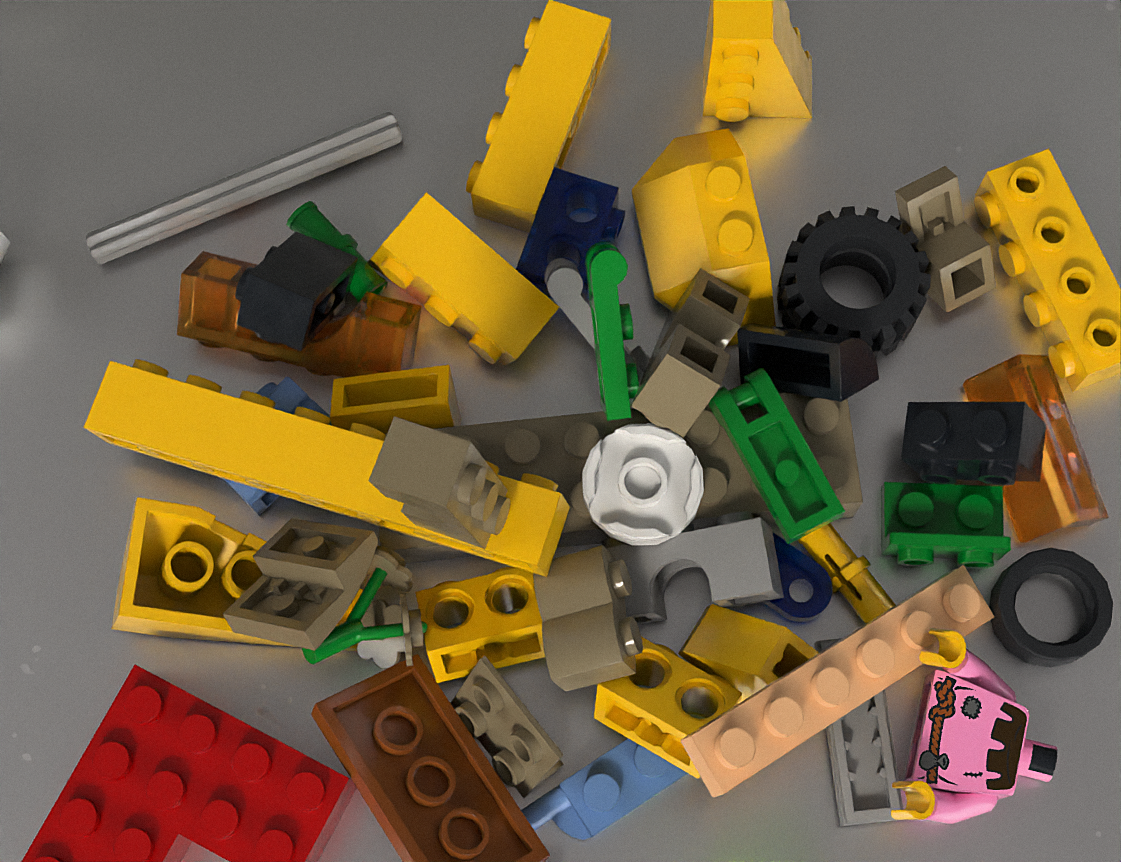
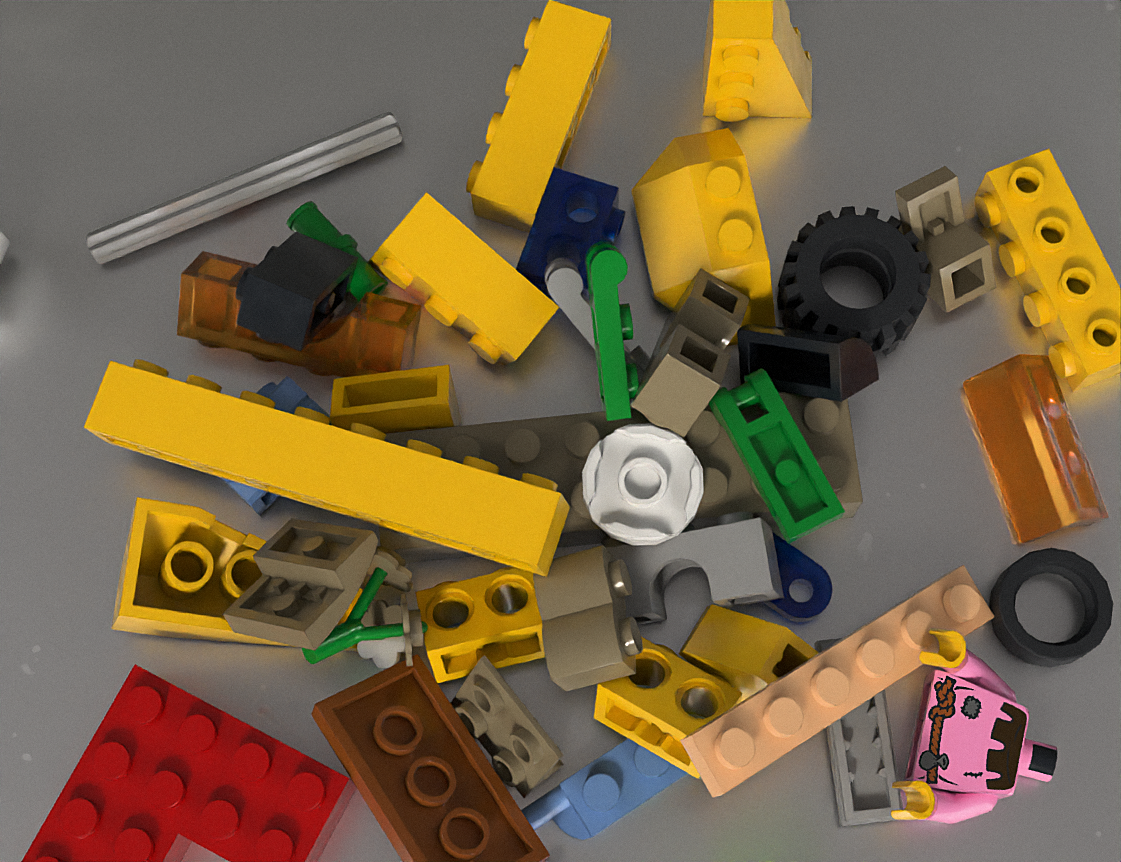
dark tan arch [368,416,510,549] -> none
yellow pin [797,523,896,624] -> none
green bracket [881,482,1011,569] -> none
black brick [901,402,1046,486] -> none

